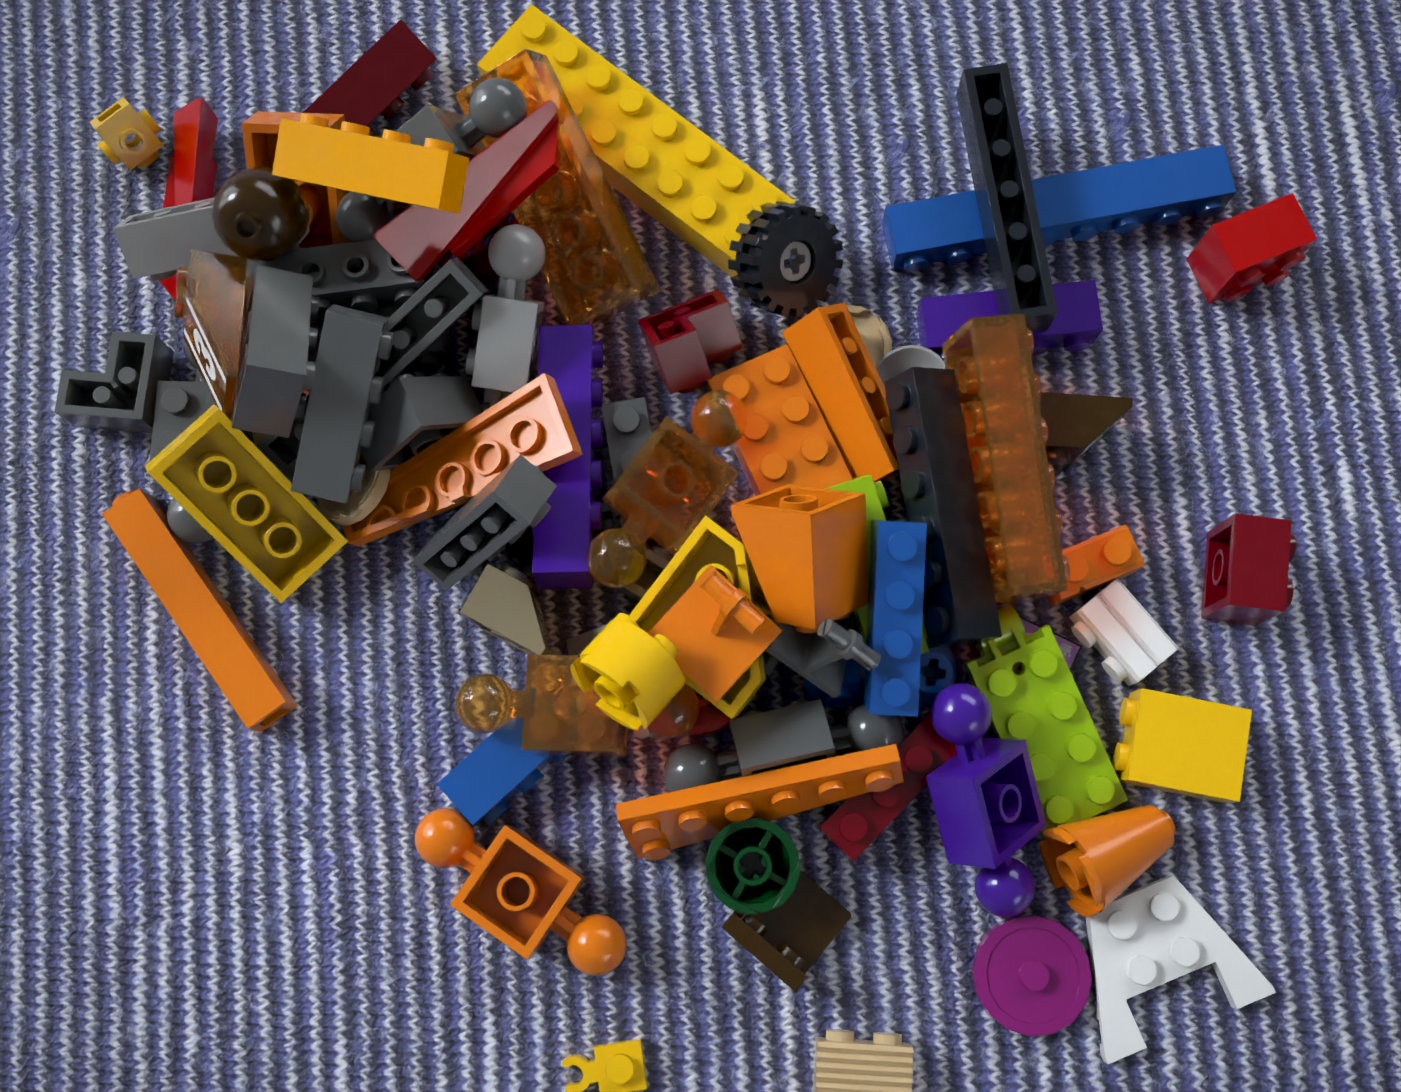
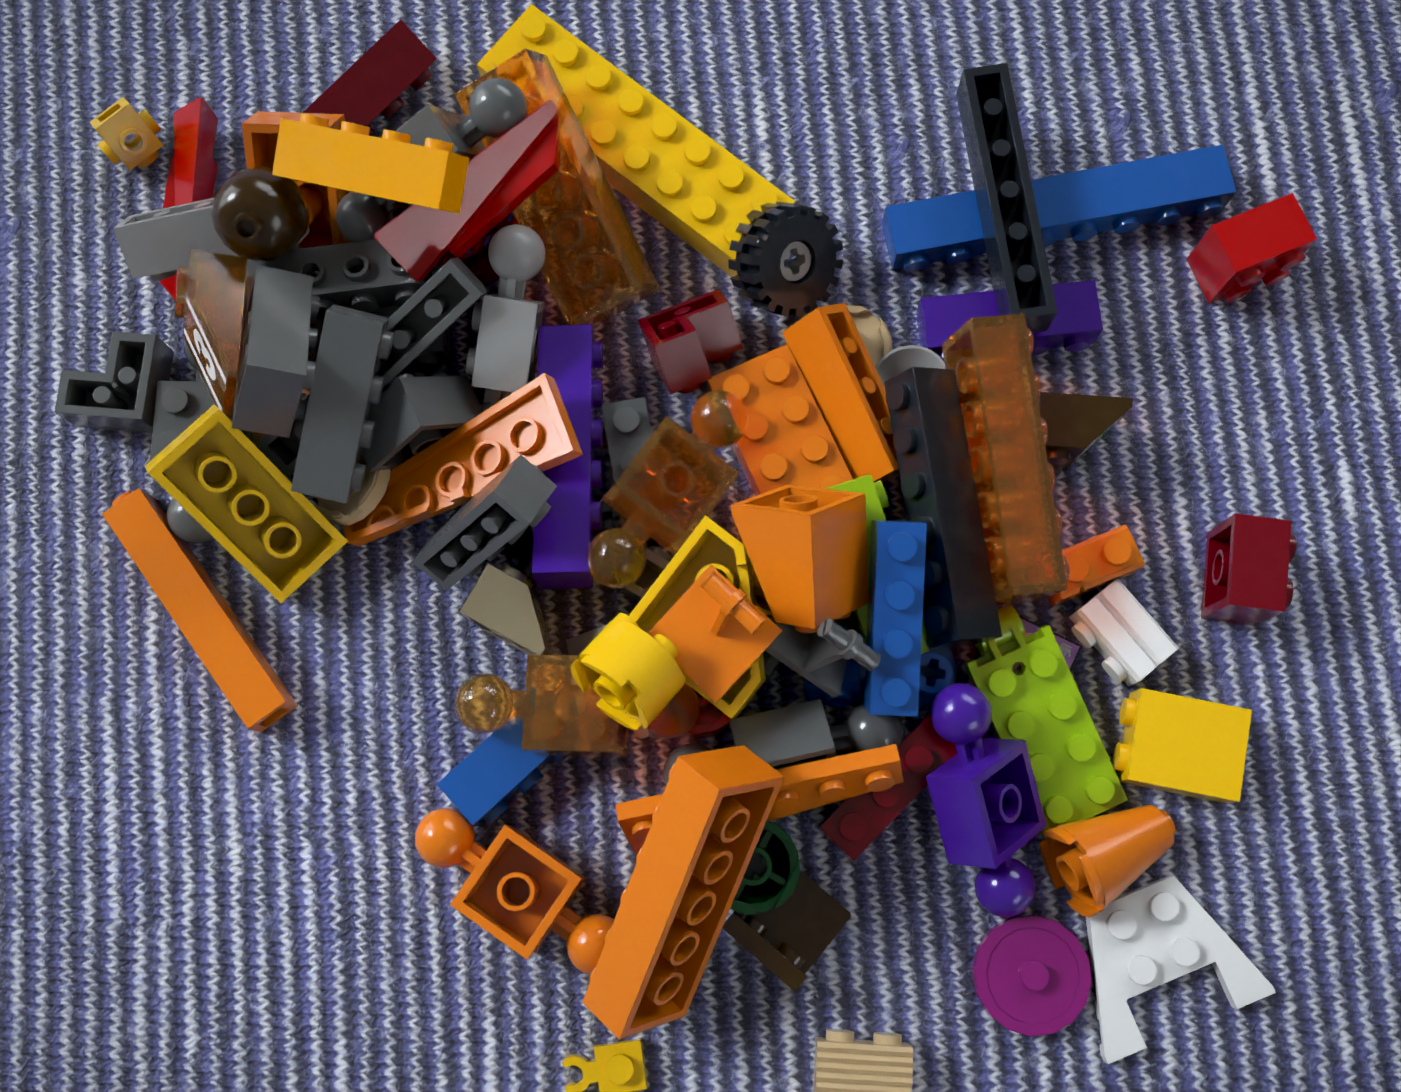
none -> orange brick [582,745,785,1040]

